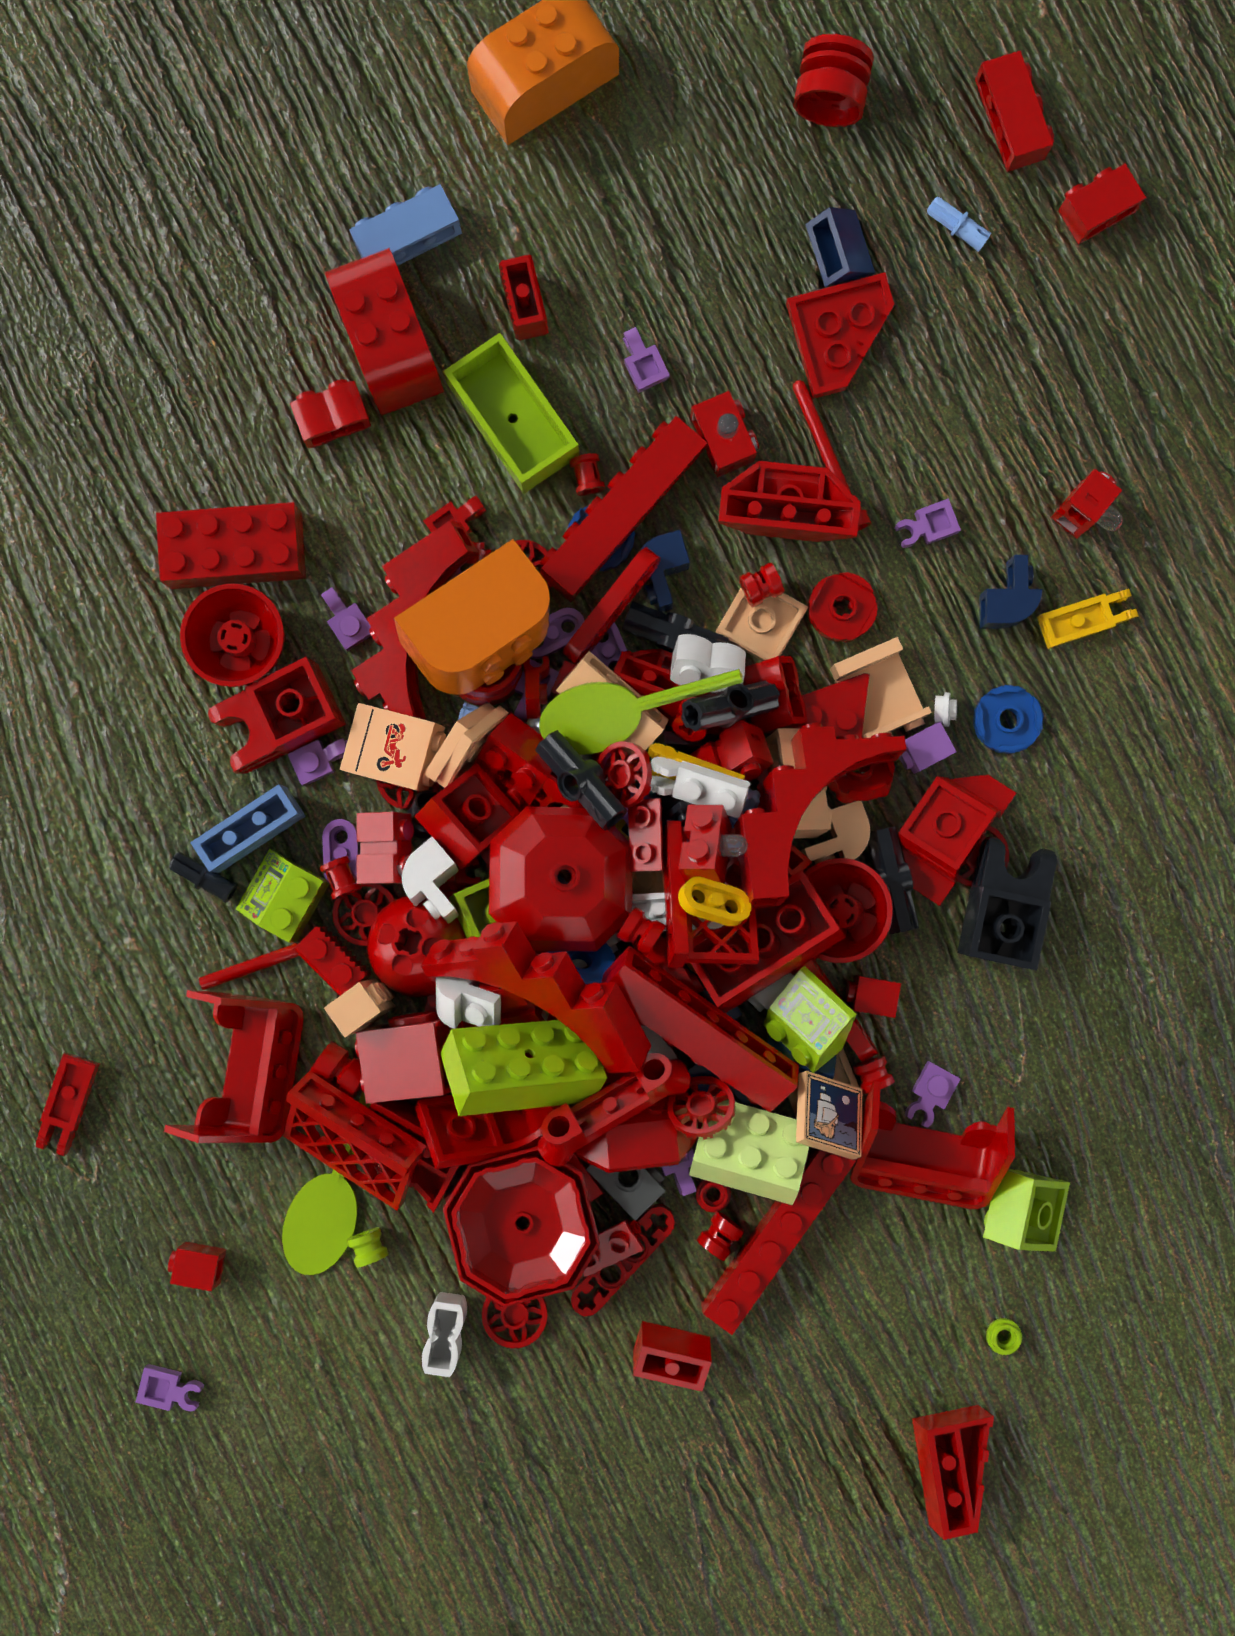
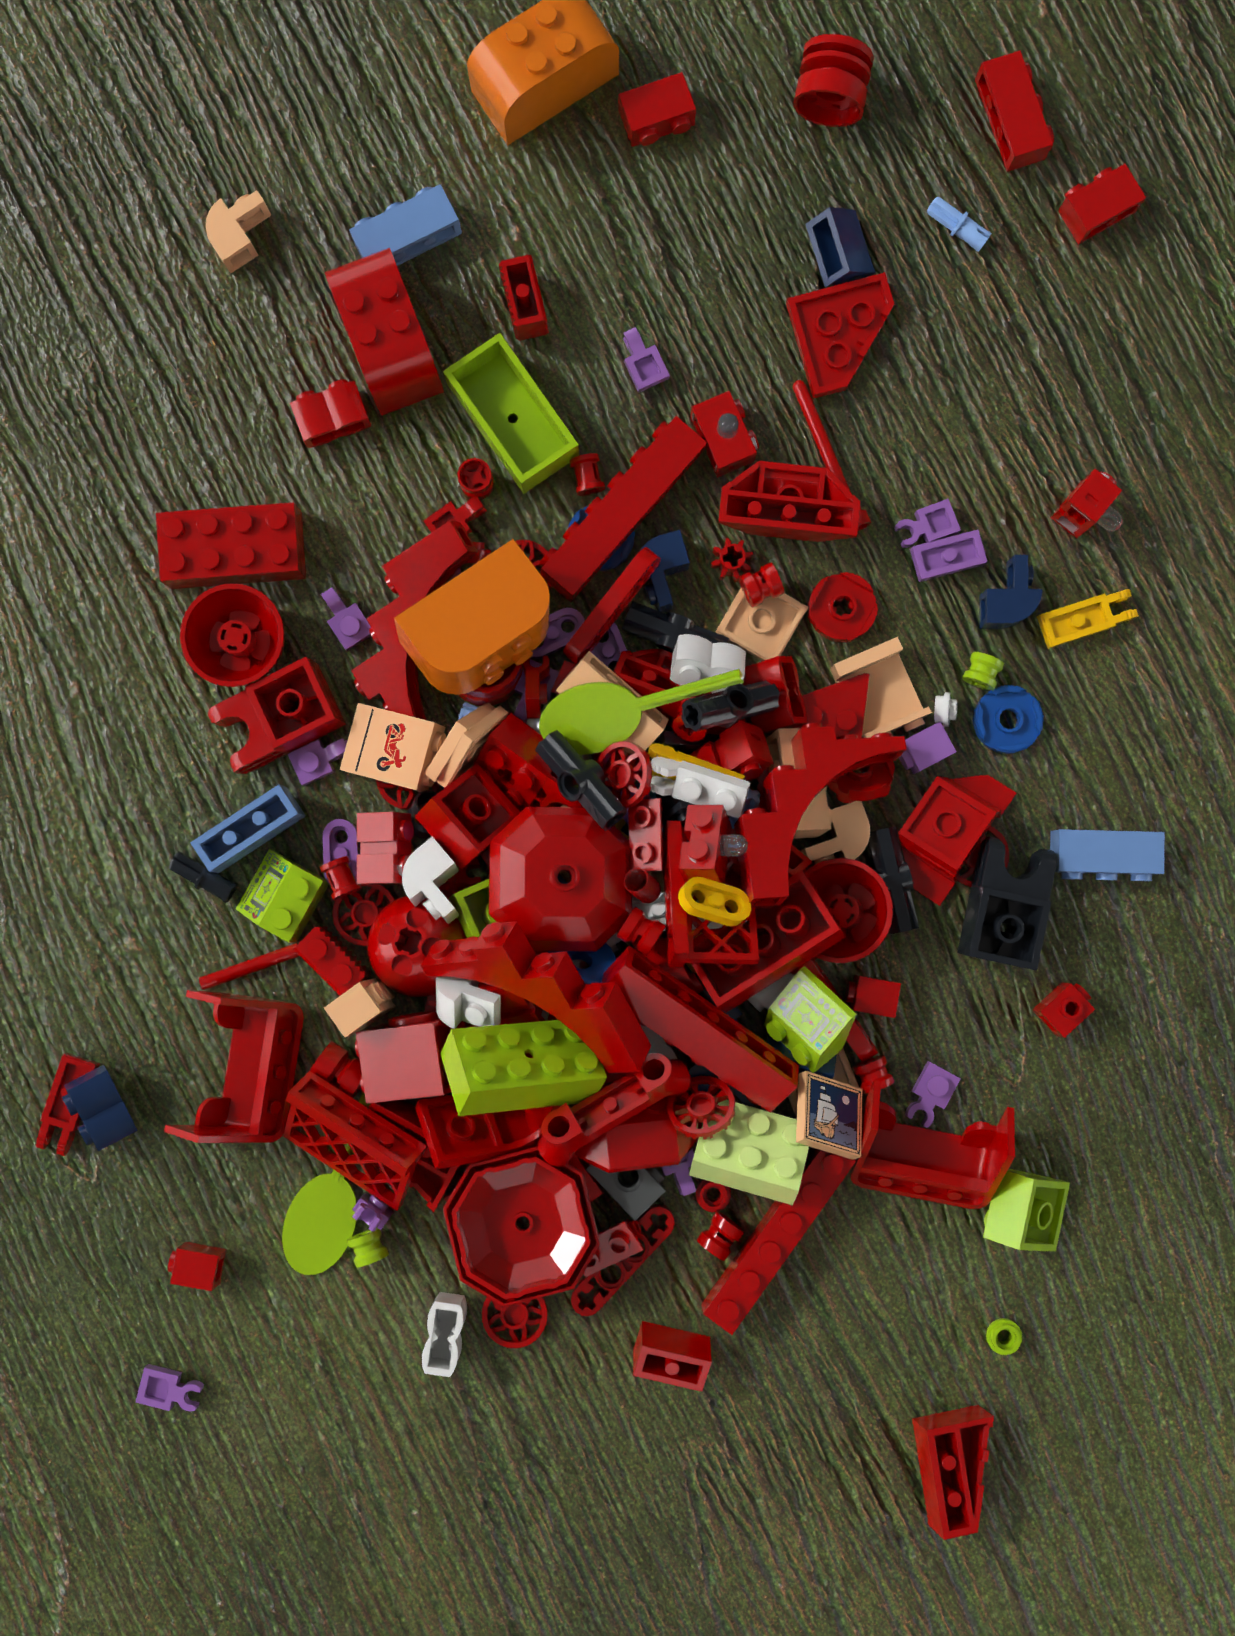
none -> dark blue brick [62,1065,138,1151]
none -> light nougat brick [206,190,271,274]
none -> medium lavender plate [352,1192,394,1232]
none -> red wheel [457,458,494,500]
none -> red brick [618,72,696,147]
none -> red piece [624,867,661,903]
none -> red gear [710,538,753,582]
none -> medium lavender plate [910,530,987,582]
none -> lime wheel [962,652,1005,691]
none -> red brick [1032,982,1095,1038]
none -> medium blue brick [1050,829,1165,881]

